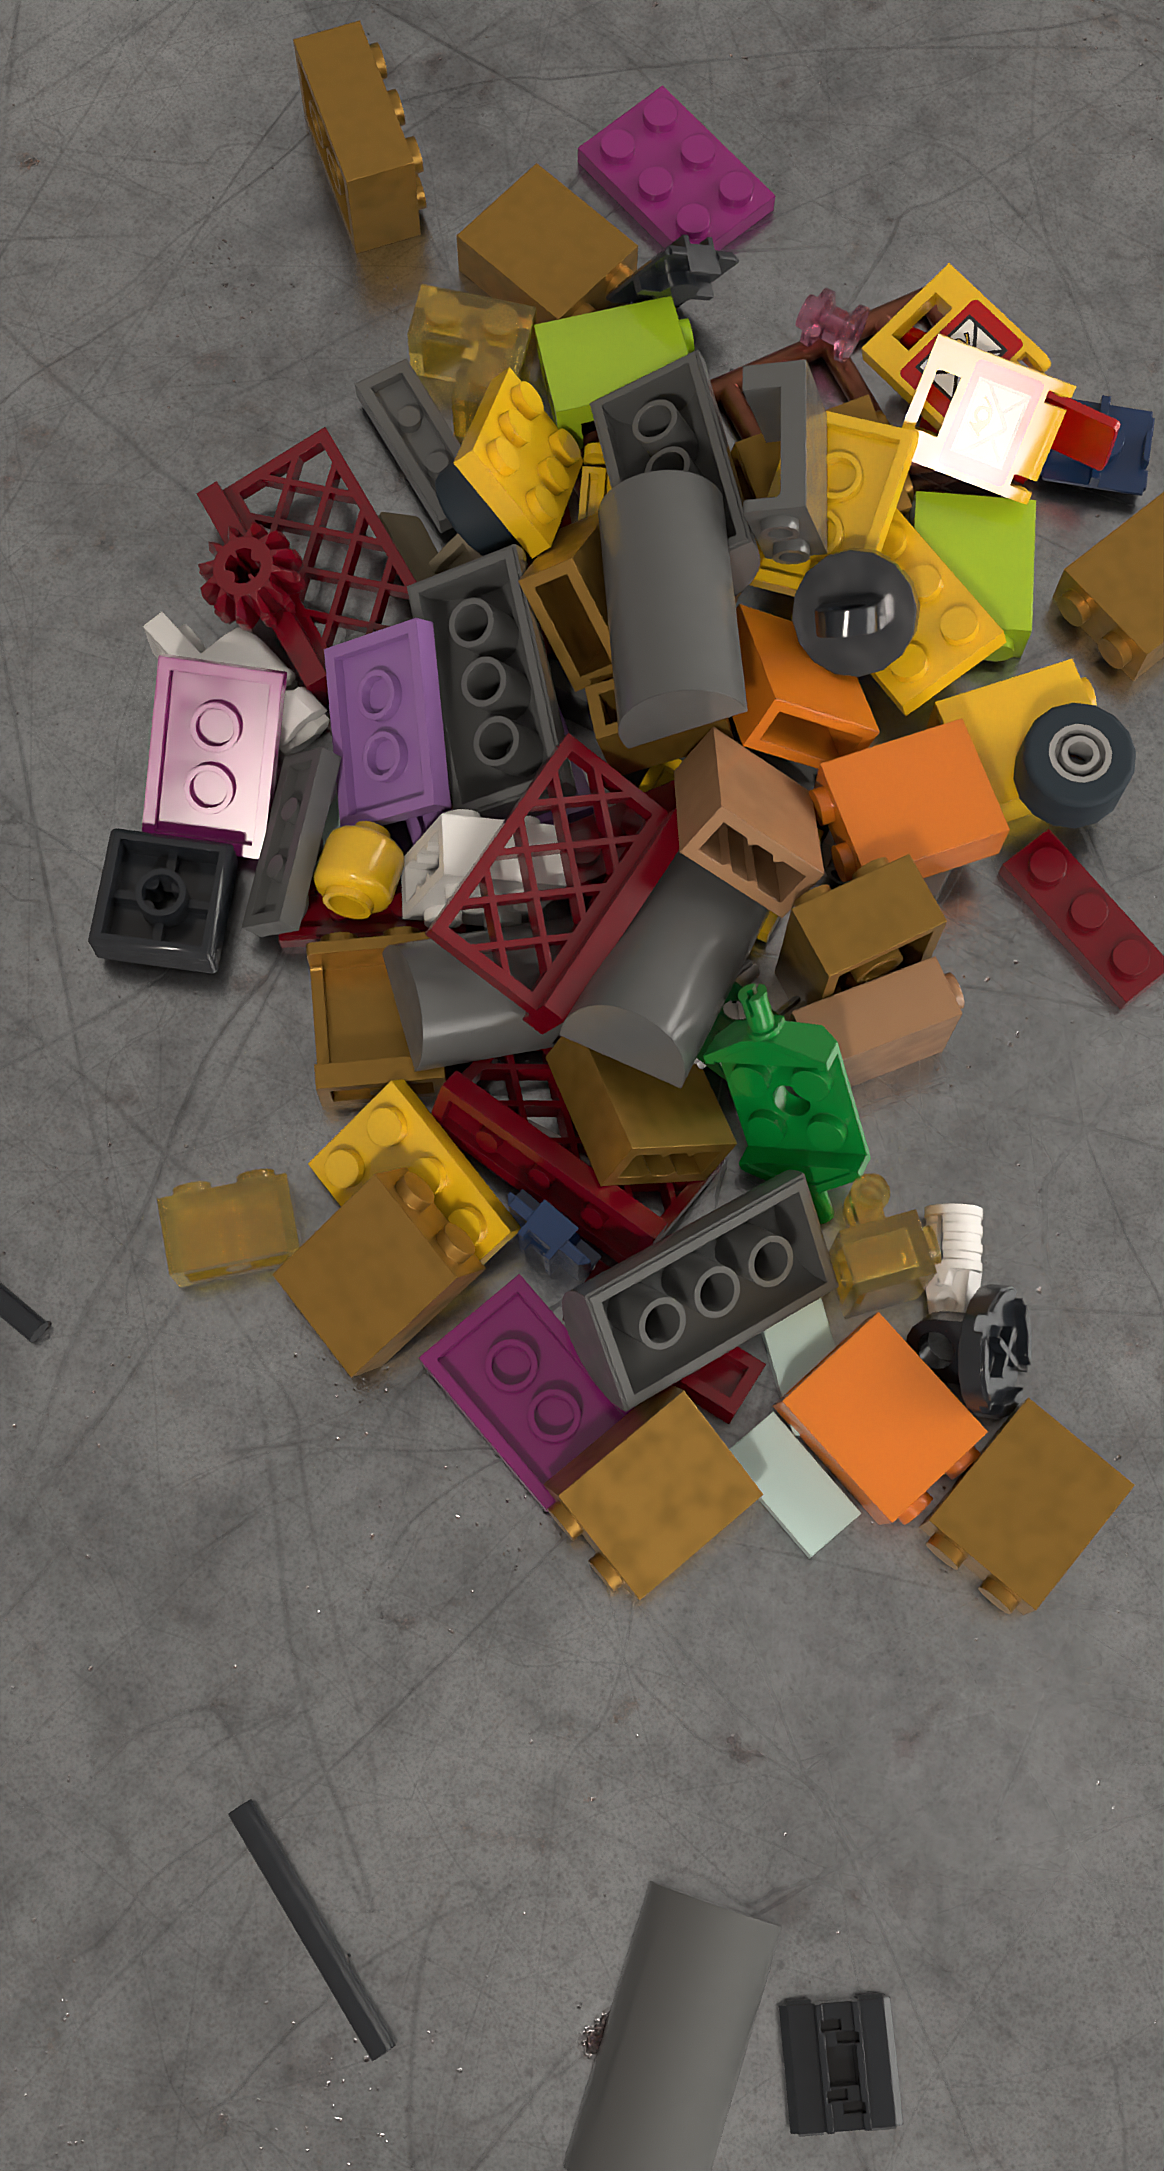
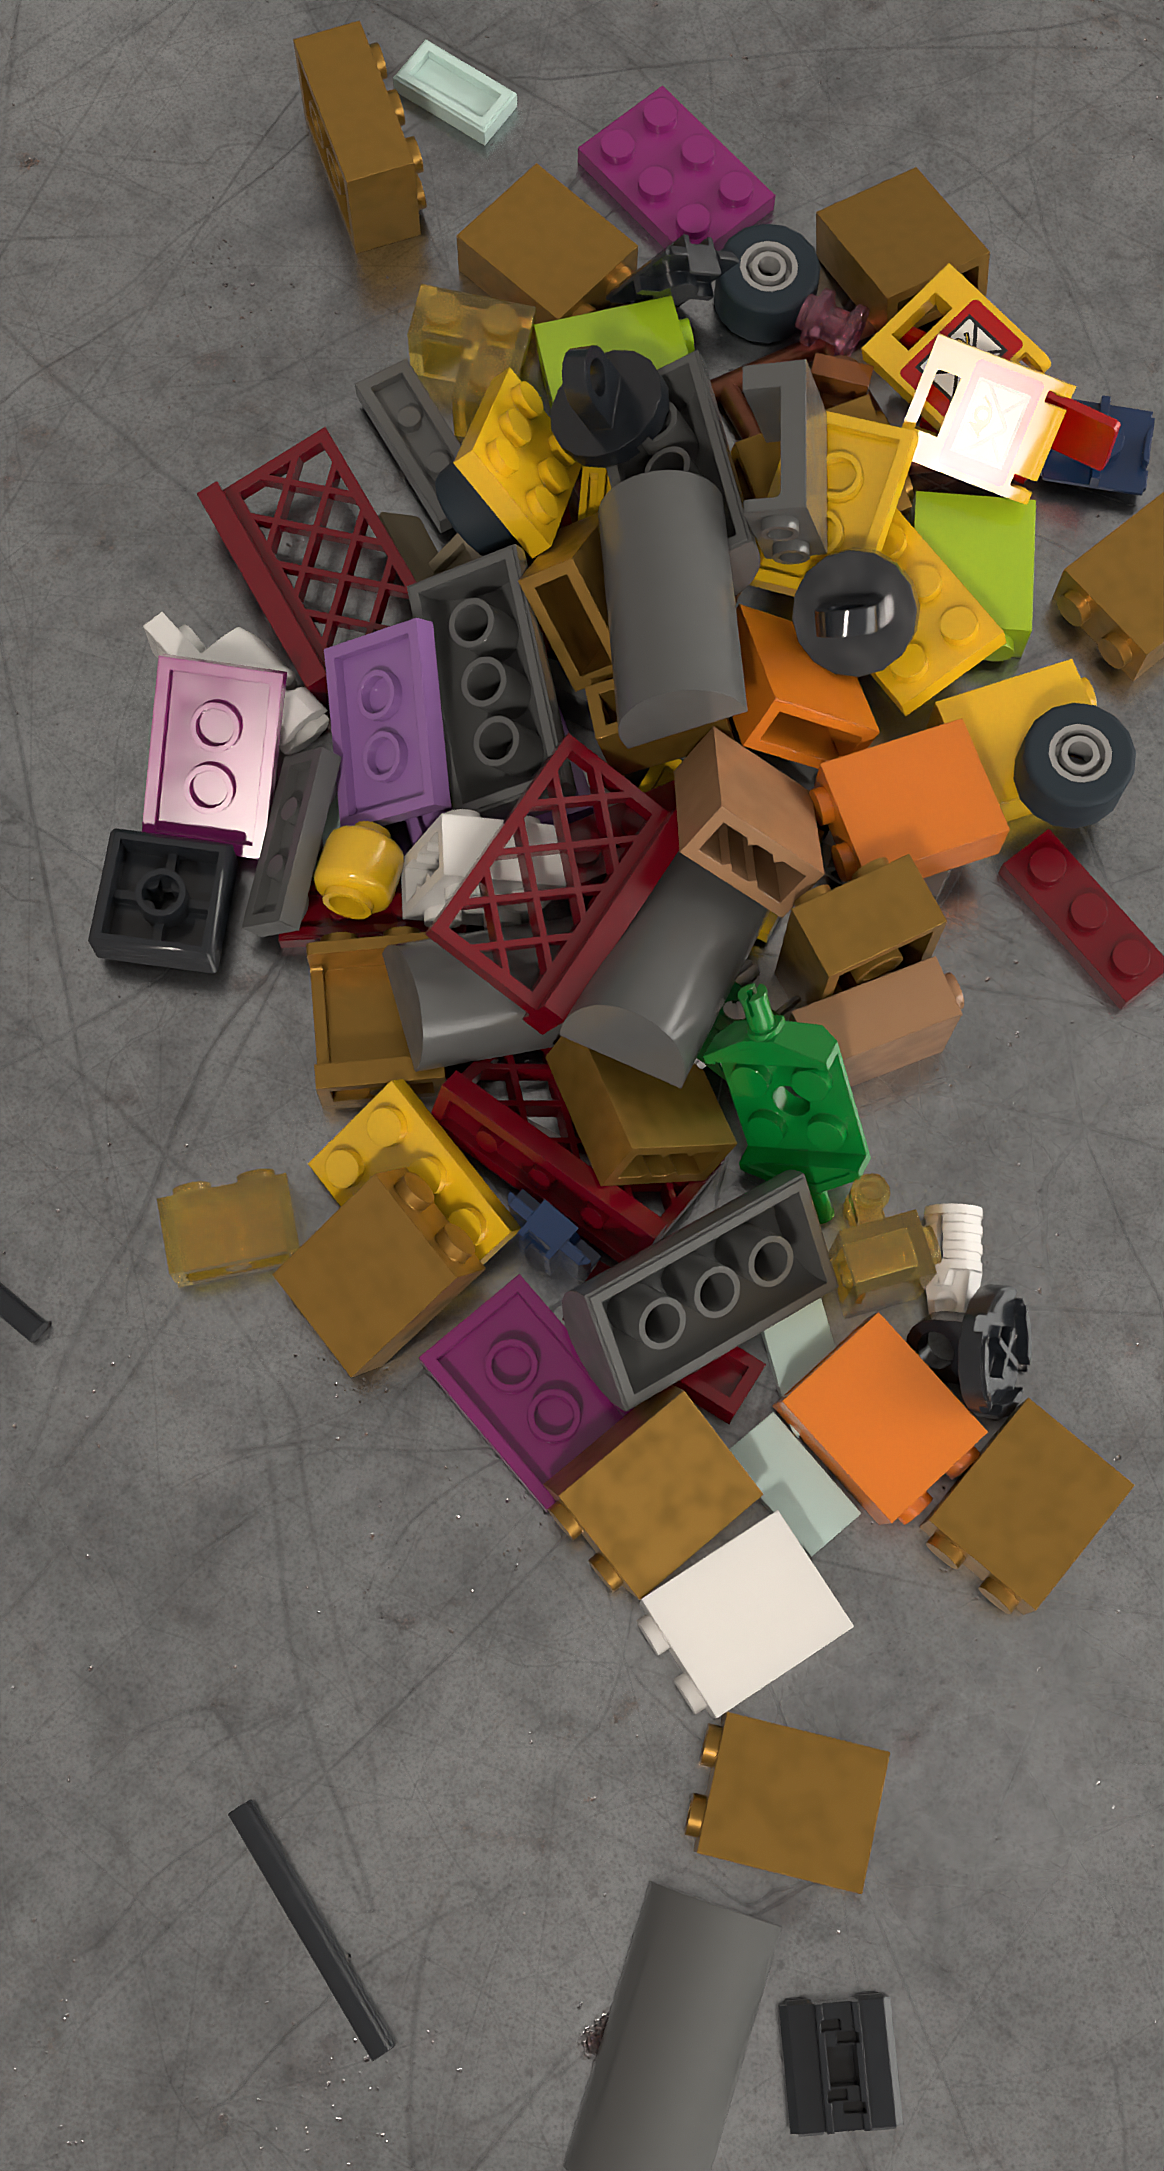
dark red gear [198,521,306,633] -> none
none -> light aqua tile [393,39,517,146]
none -> black tile [550,345,669,468]
none -> white brick [636,1510,854,1720]
none -> pearl gold panel [684,1712,890,1894]
none -> black wheel [713,223,821,343]
none -> dark orange plate [811,353,874,410]
none -> pearl gold brick [816,167,990,332]

